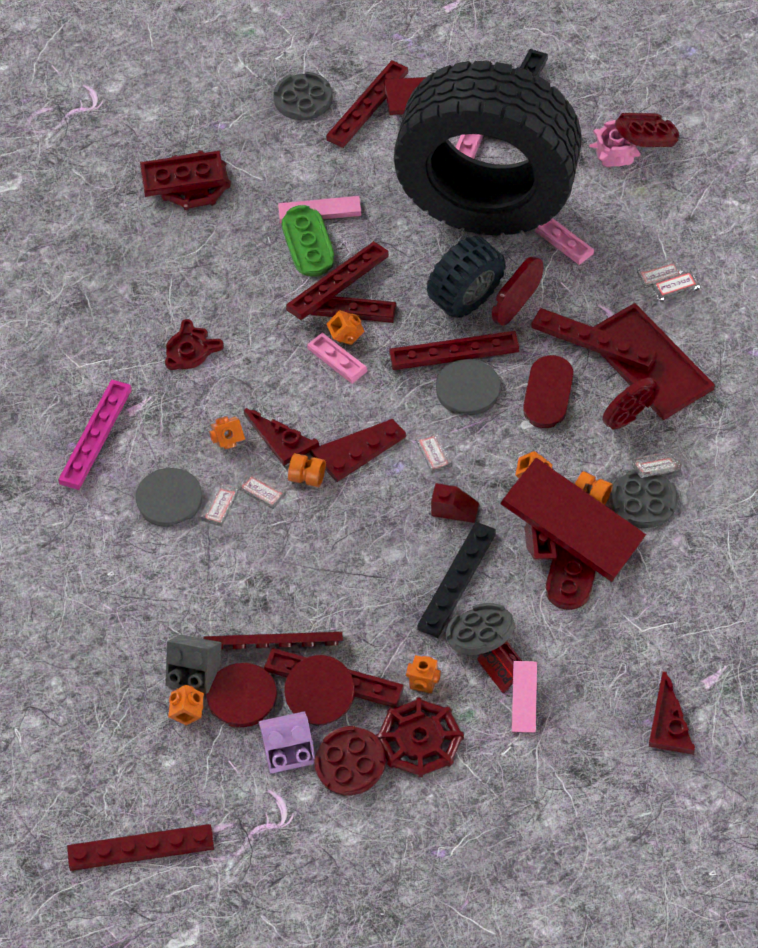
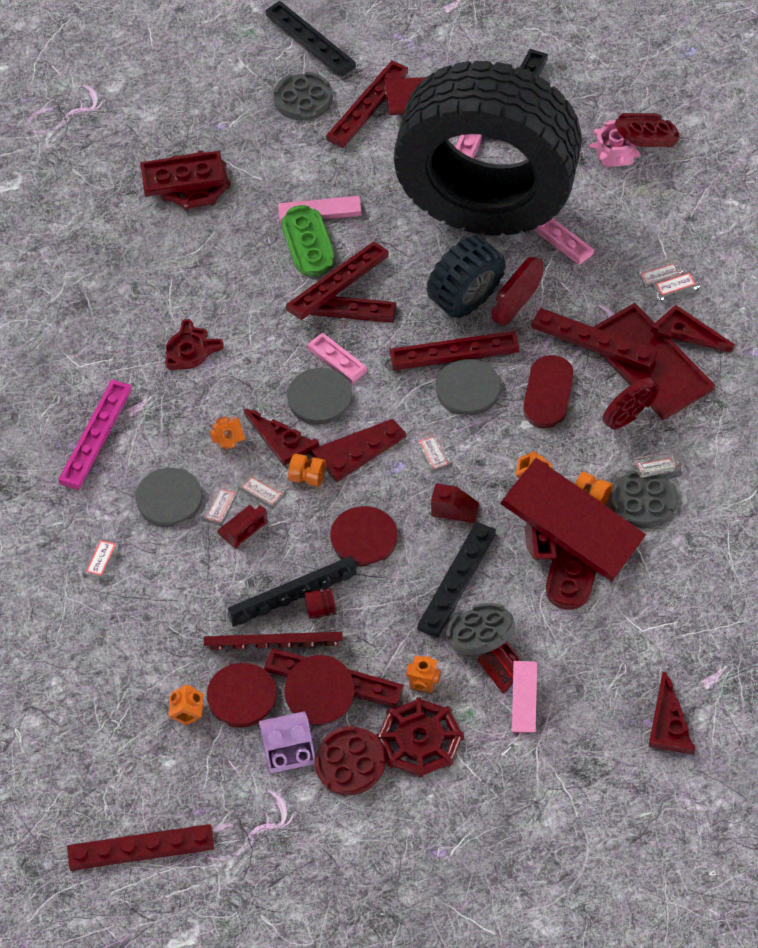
dark grey slope [165,635,221,694] -> none
orange brick [327,310,365,345] -> none
none -> tile [82,537,120,583]
none -> dark red panel [217,505,268,548]
none -> black plate [227,556,357,627]
none -> black plate [265,1,356,77]
none -> dark grey tile [287,368,352,424]
none -> dark red piece [304,588,336,620]
none -> dark red tile [330,506,397,566]
none -> dark red wing [650,305,735,353]

